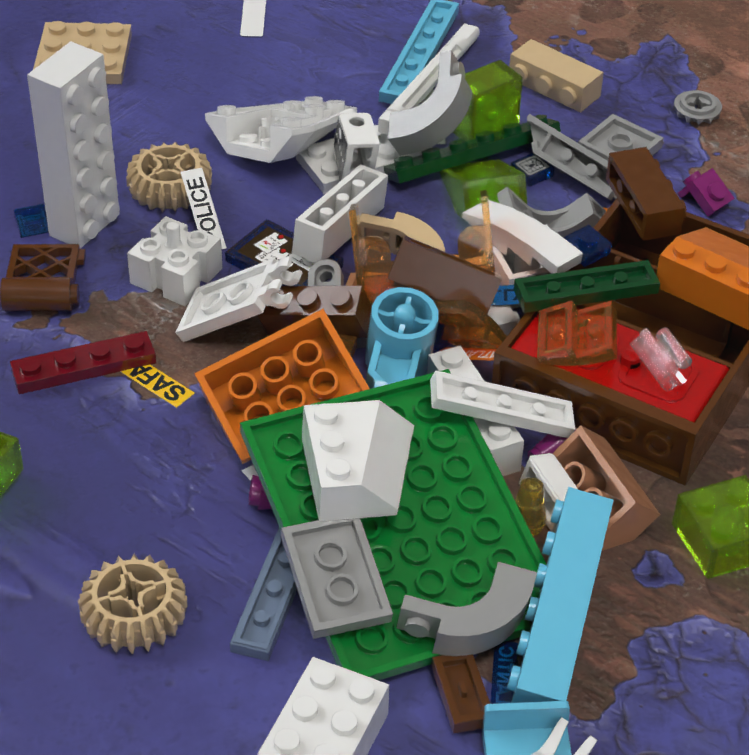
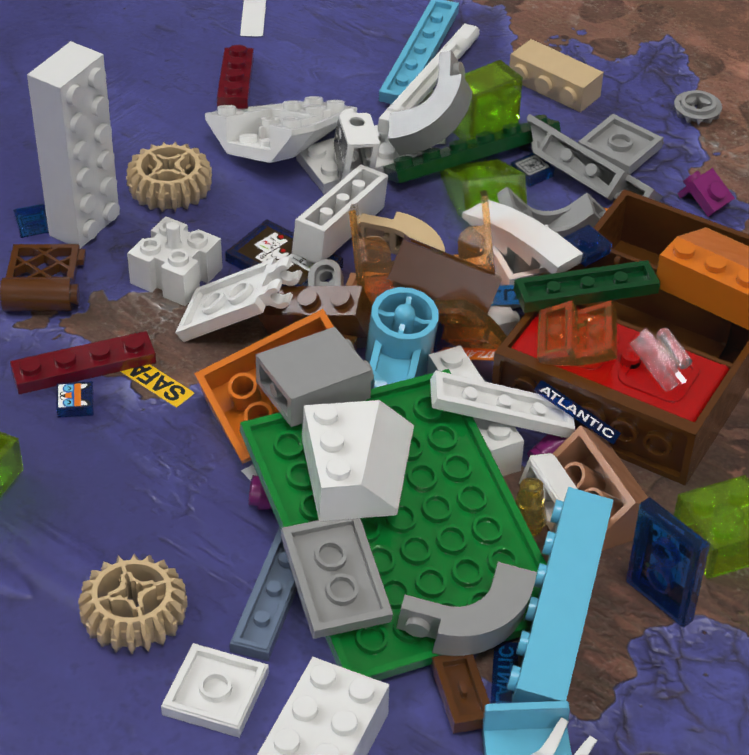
tan plate [33,21,132,84] -> none
white sticker [181,168,226,249] -> none
reddish brown brick [606,147,687,241] -> none
none -> tile [56,381,94,418]
none -> white tile [161,643,269,738]
none -> dark red plate [217,45,254,109]
none -> light grey brick [256,327,374,427]
none -> clear blue sticker [533,380,621,445]
none -> clear blue tile [626,497,710,628]

